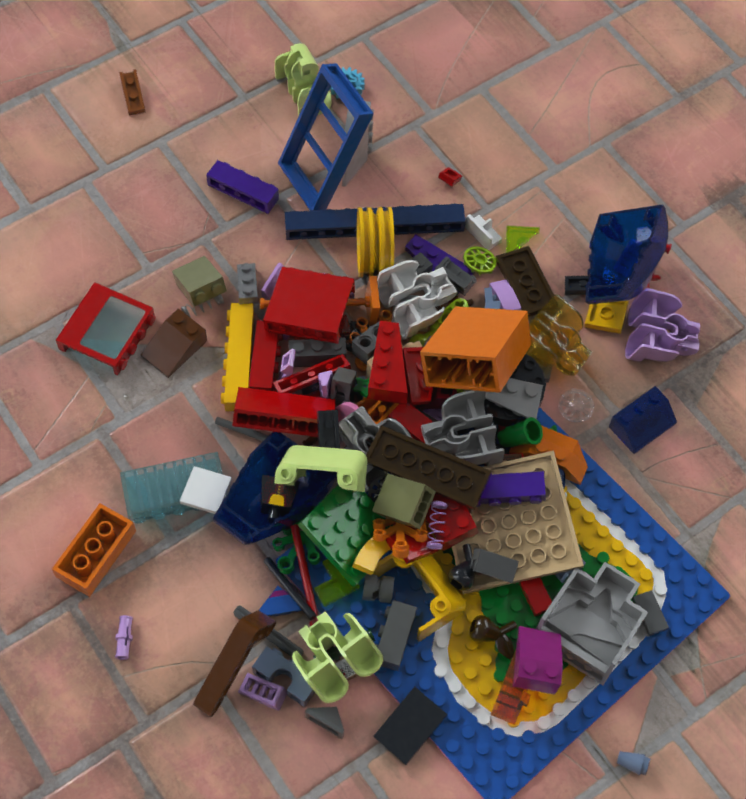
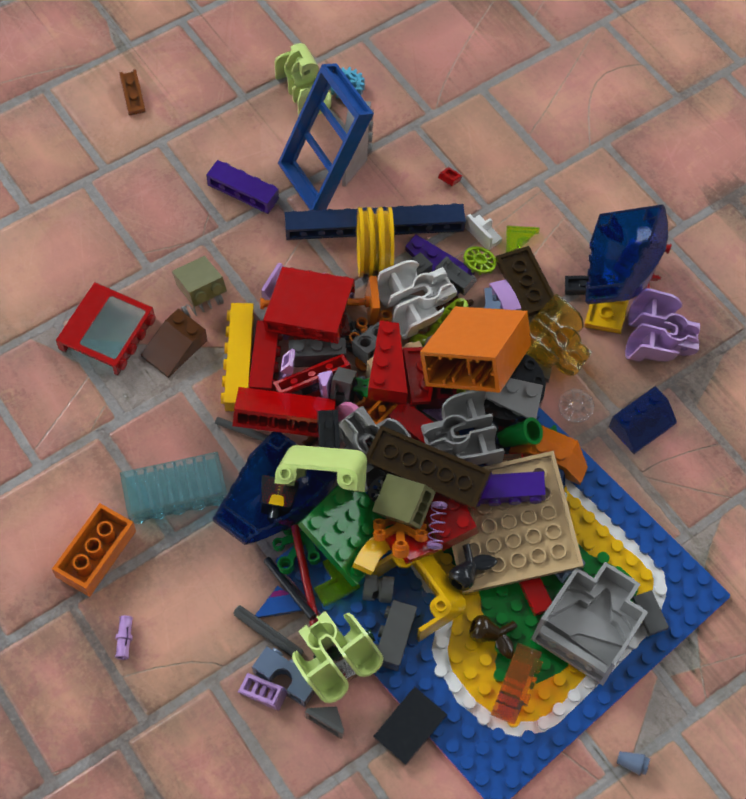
white tile [180,466,232,515] -> none
reddish brown beam [193,610,276,717] -> none
flat silver plate [237,263,258,304] -> none
dark grey hinge [470,548,519,583] -> none
magenta slope [513,626,563,695] -> none

